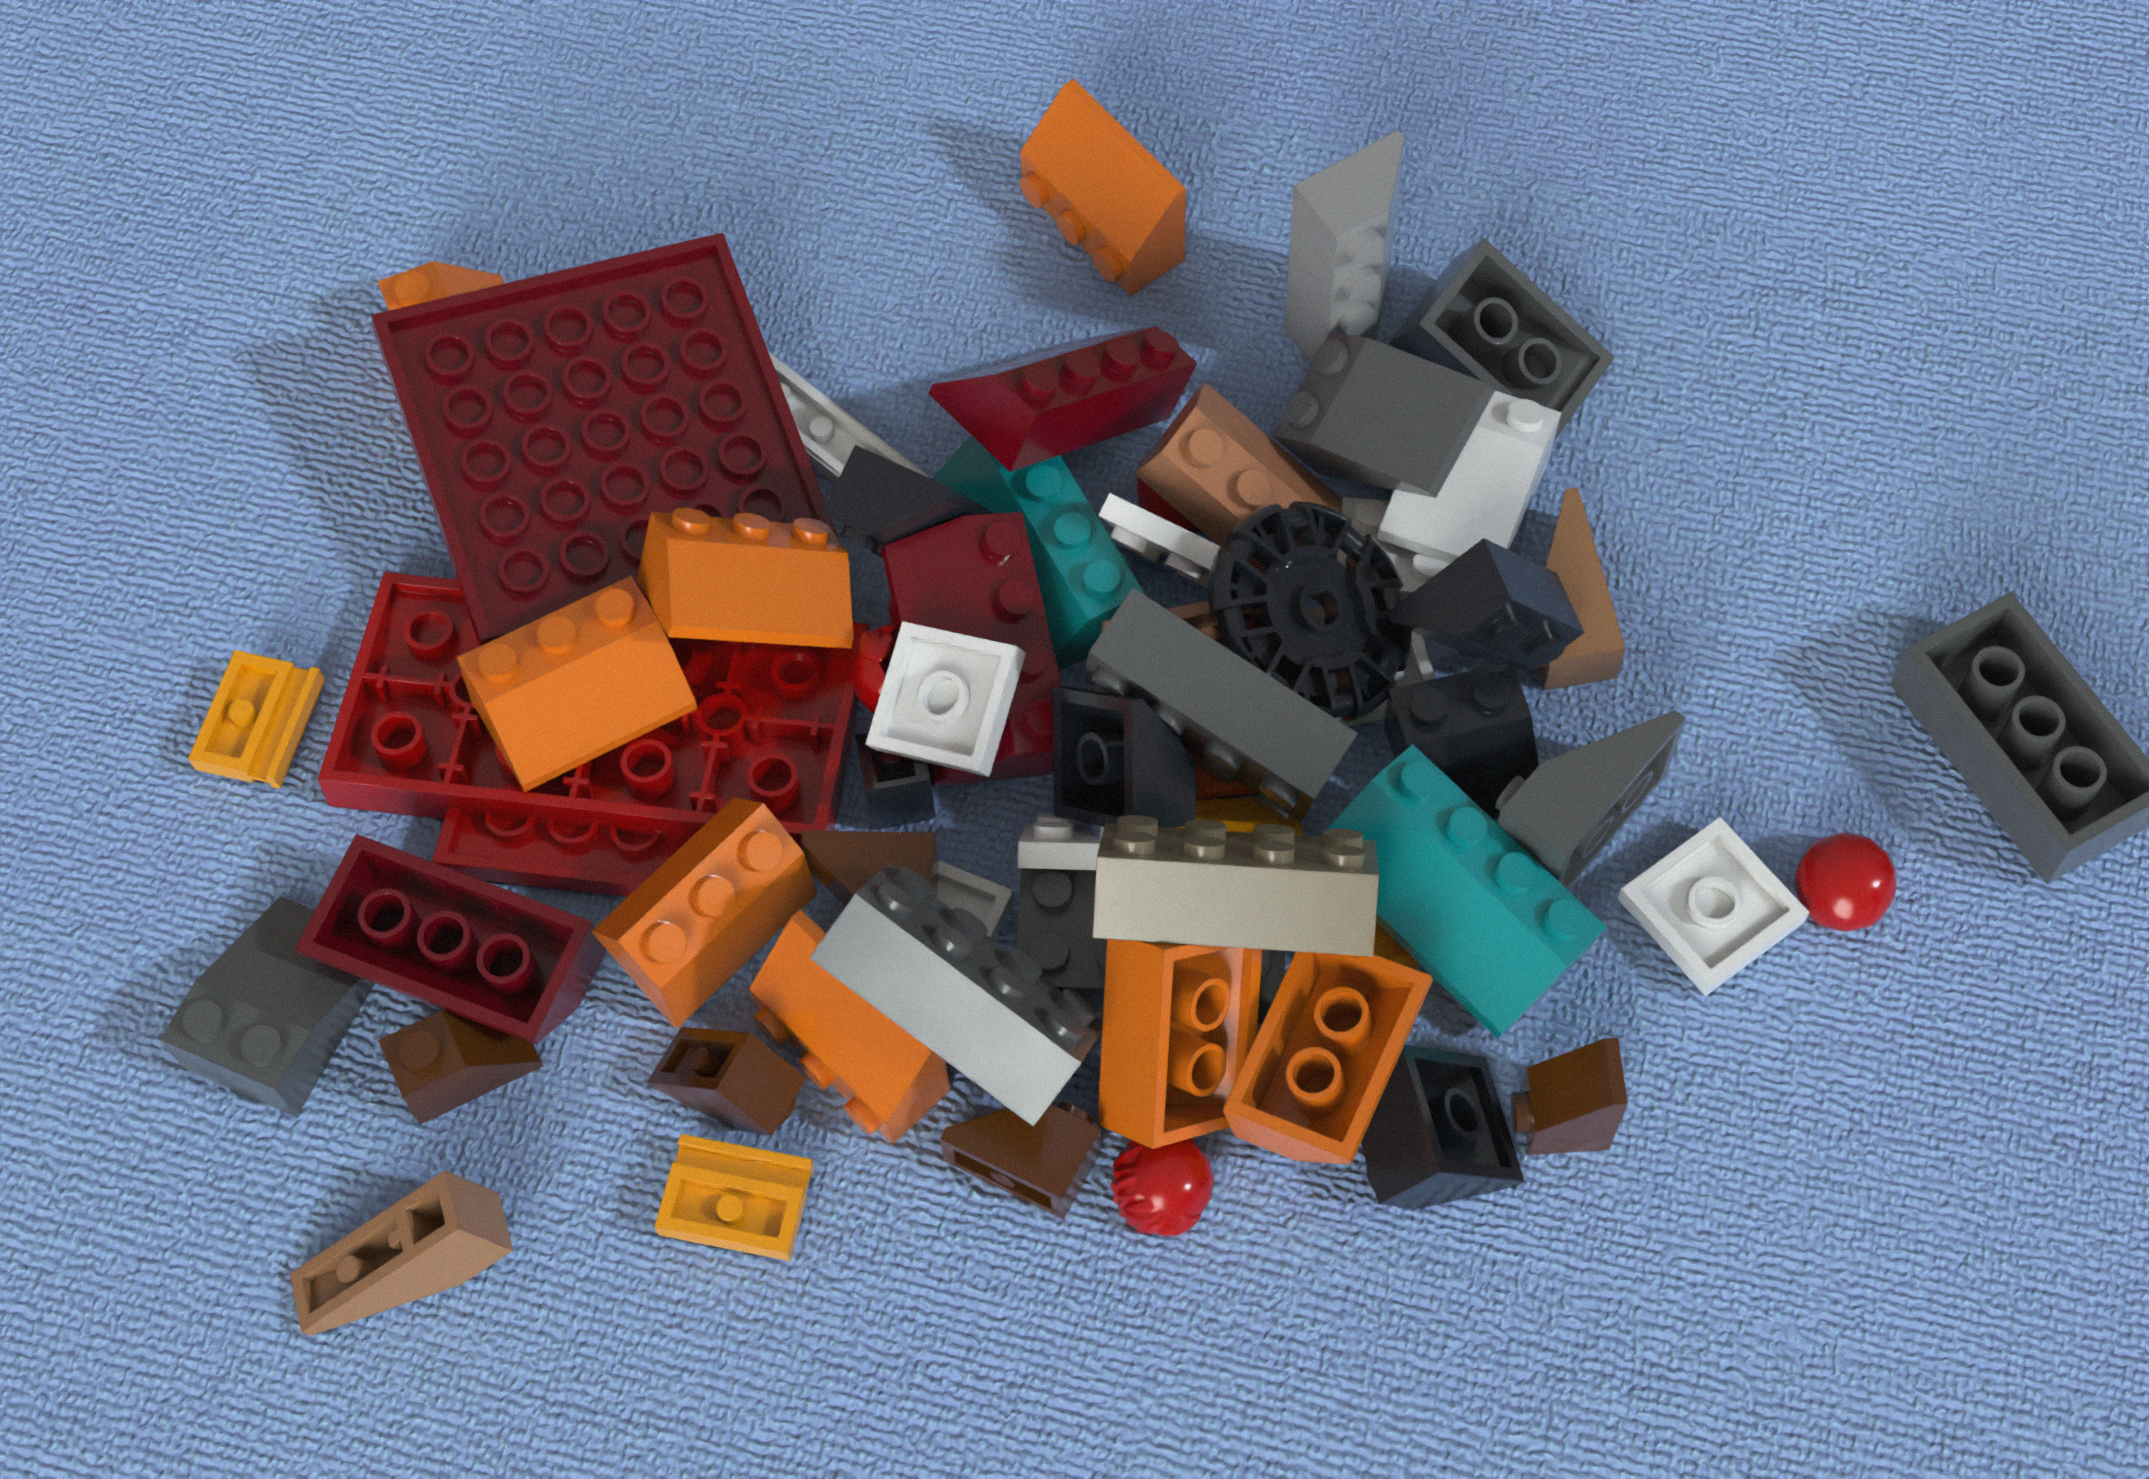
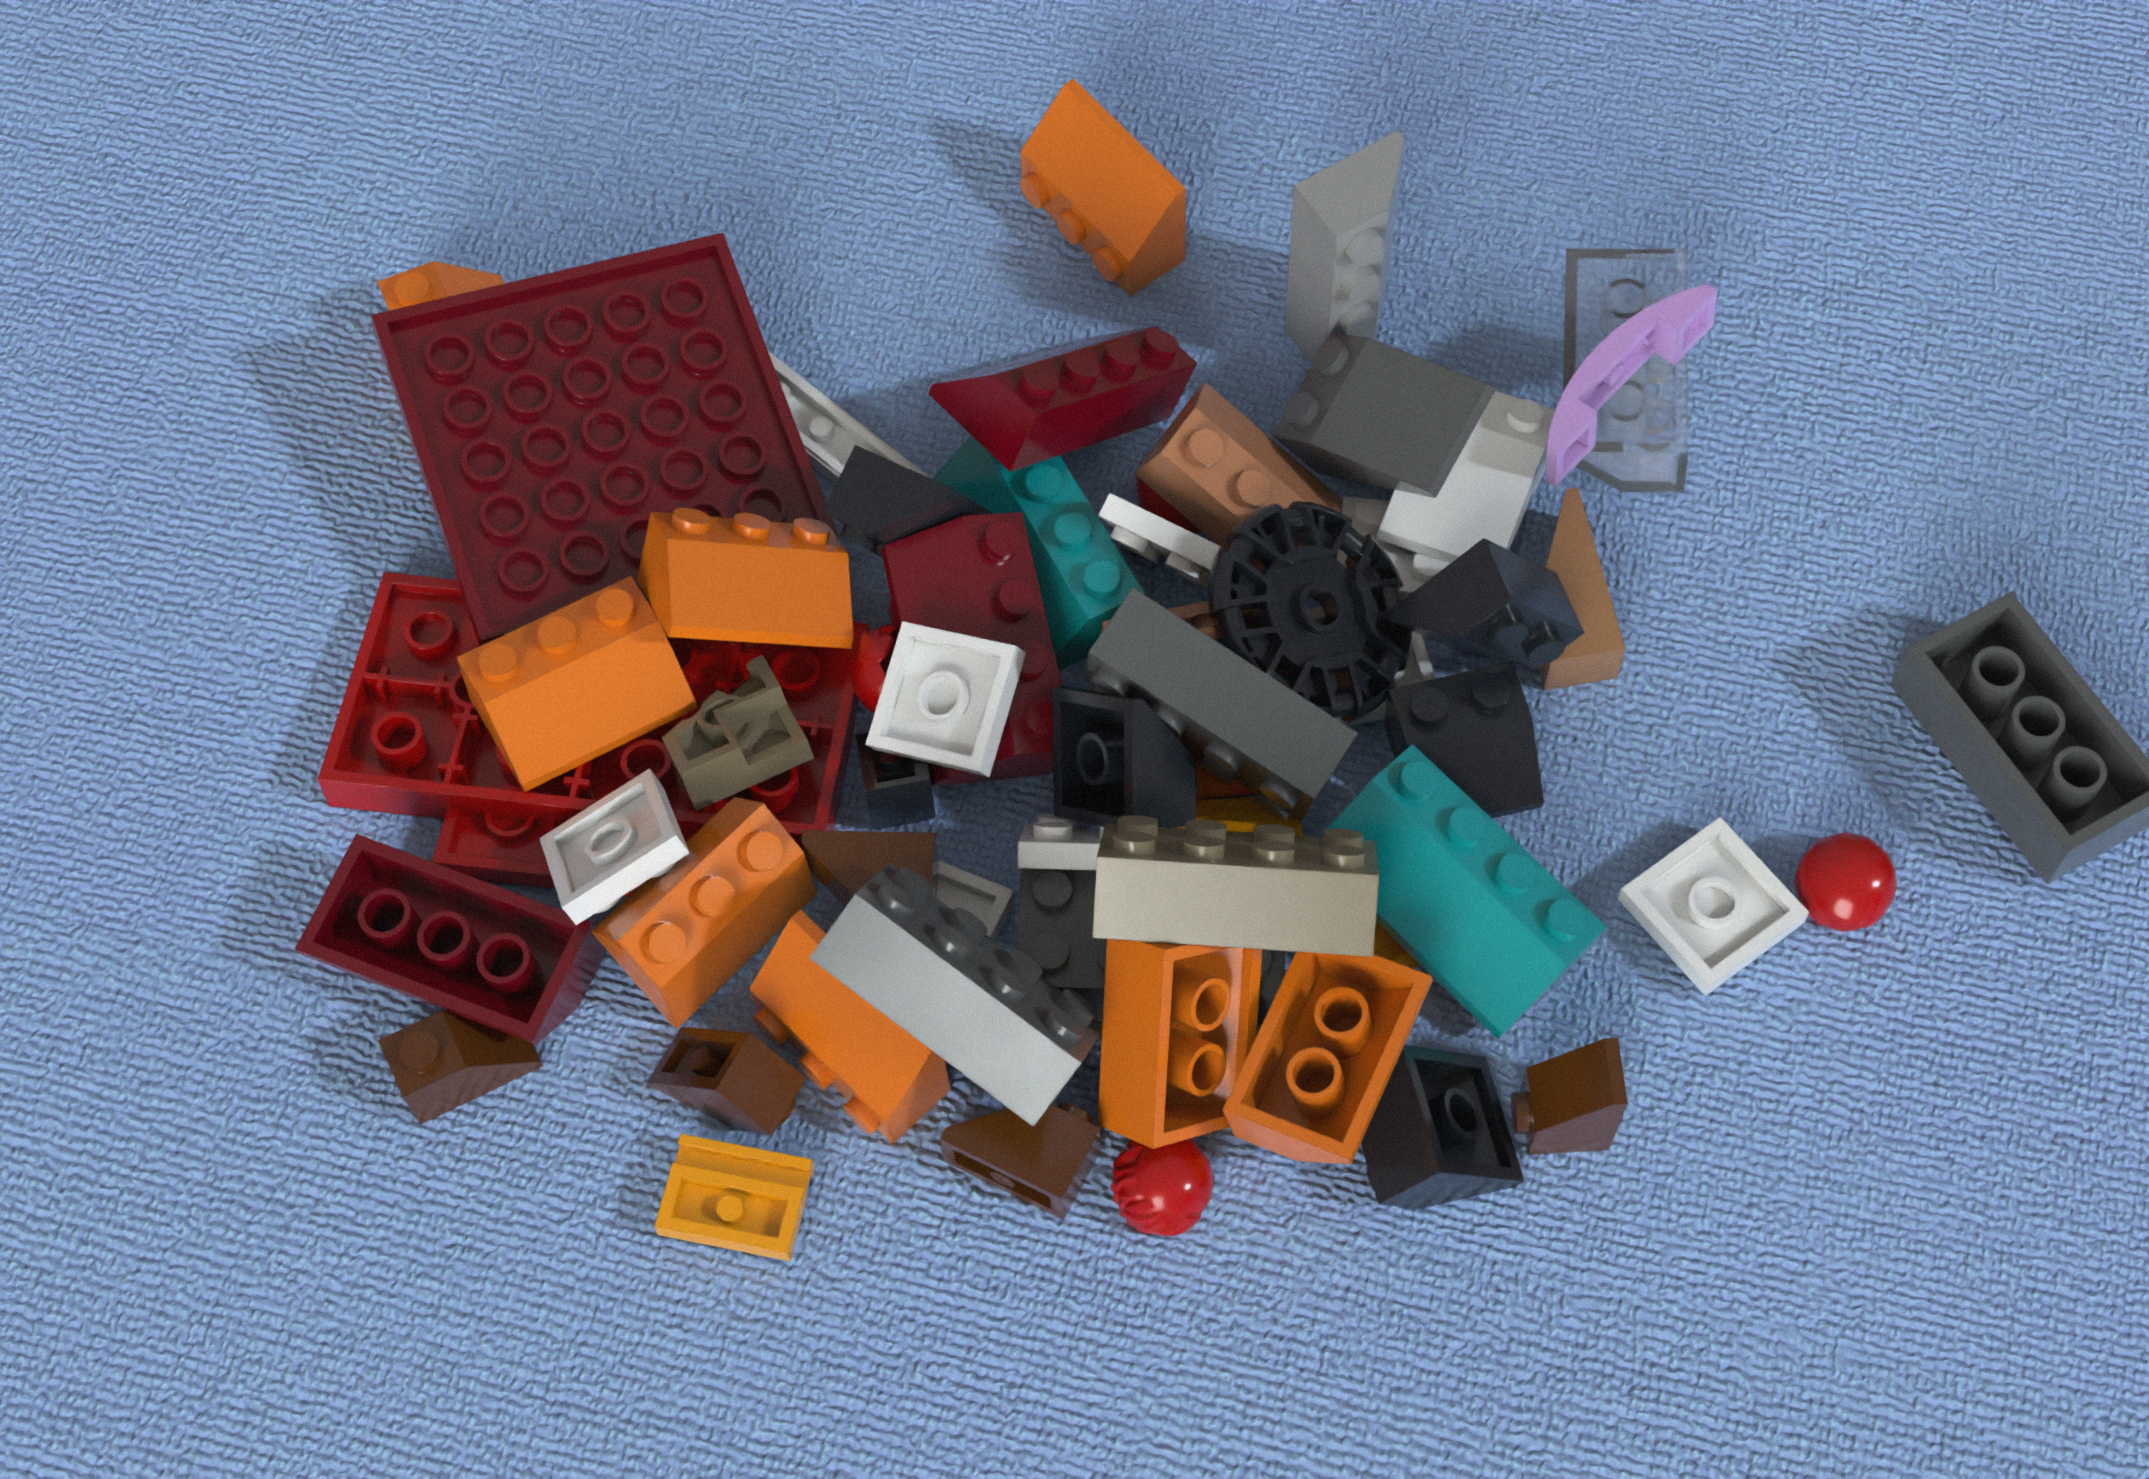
dark grey slope [160,896,375,1118] -> none
light orange plate [188,650,325,789] -> none
medium nougat slope [290,1170,513,1336] -> none
dark grey slope [1389,238,1615,440] -> none
dark grey slope [1495,710,1686,890] -> none
none -> white plate [539,768,689,925]
none -> dark tan slope [662,655,814,811]
none -> lavender slope [1545,284,1718,487]
none -> clear slope [1563,248,1688,493]

